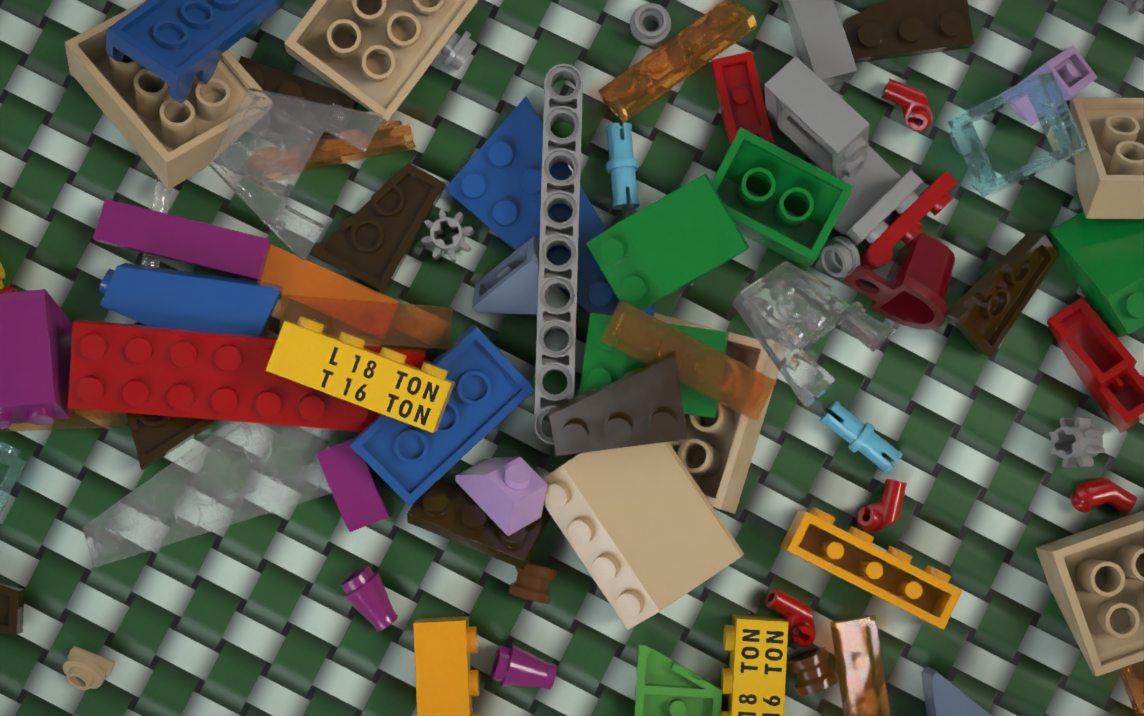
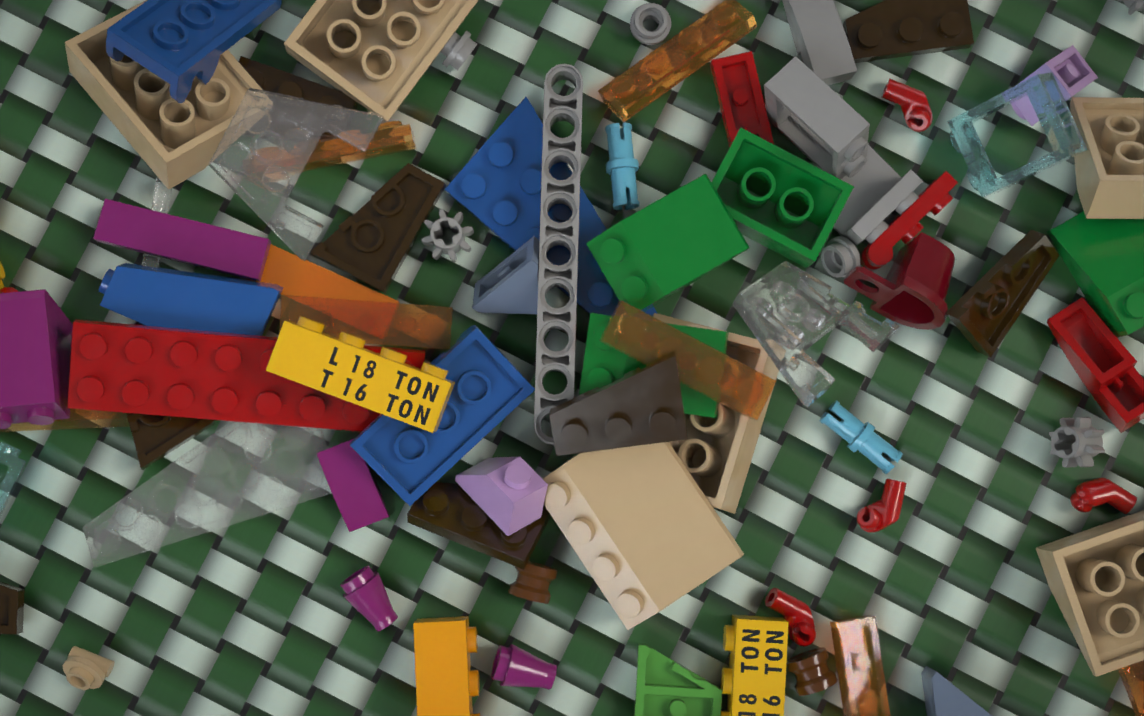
light orange brick [780,507,962,630] -> none

